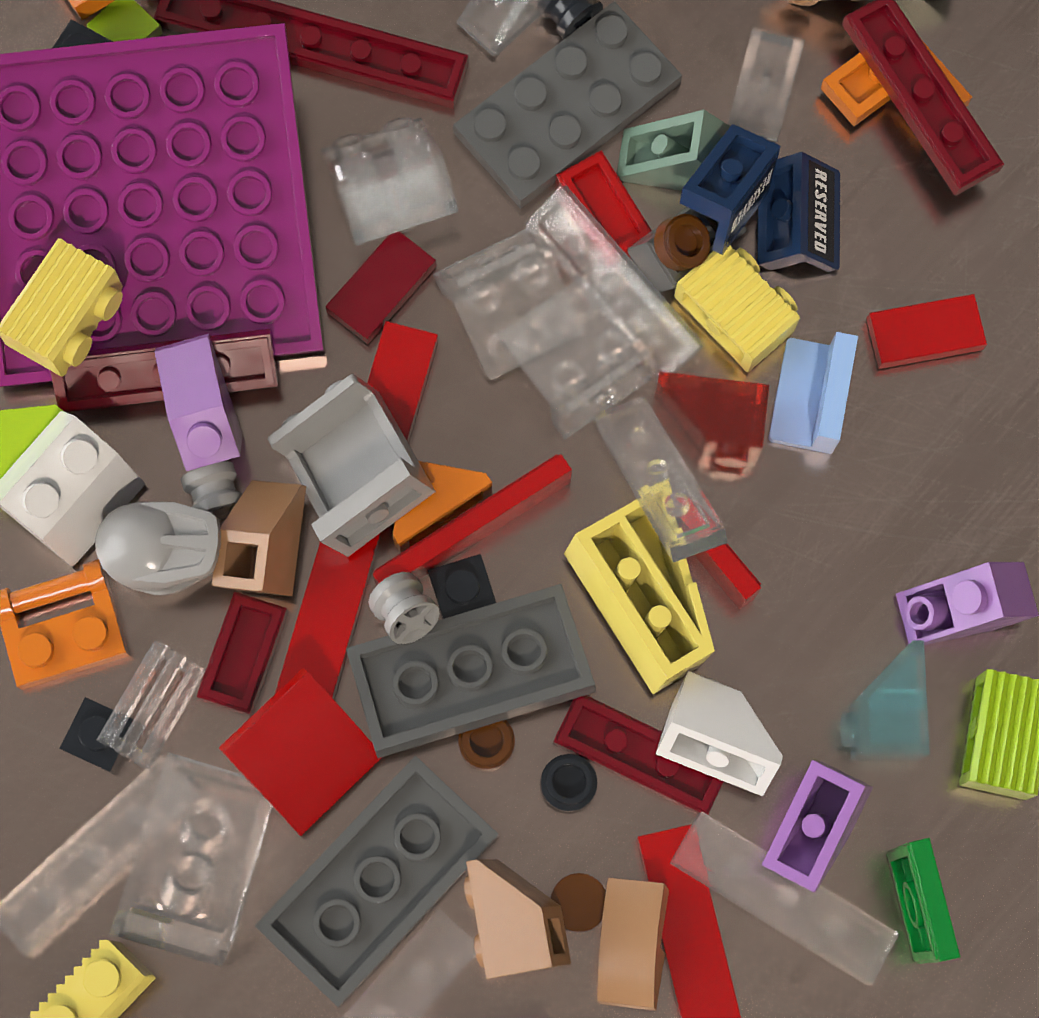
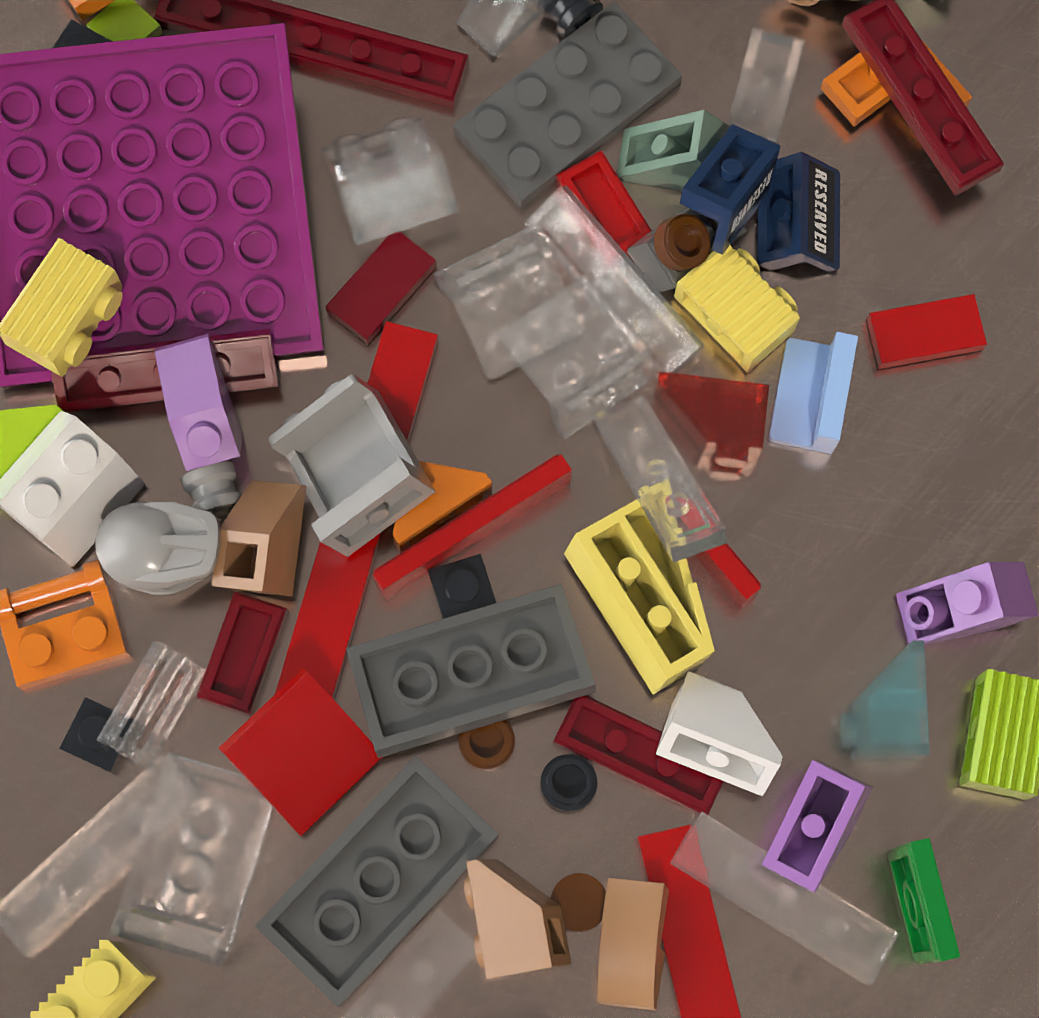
light grey wheel [368,572,440,644] -> none

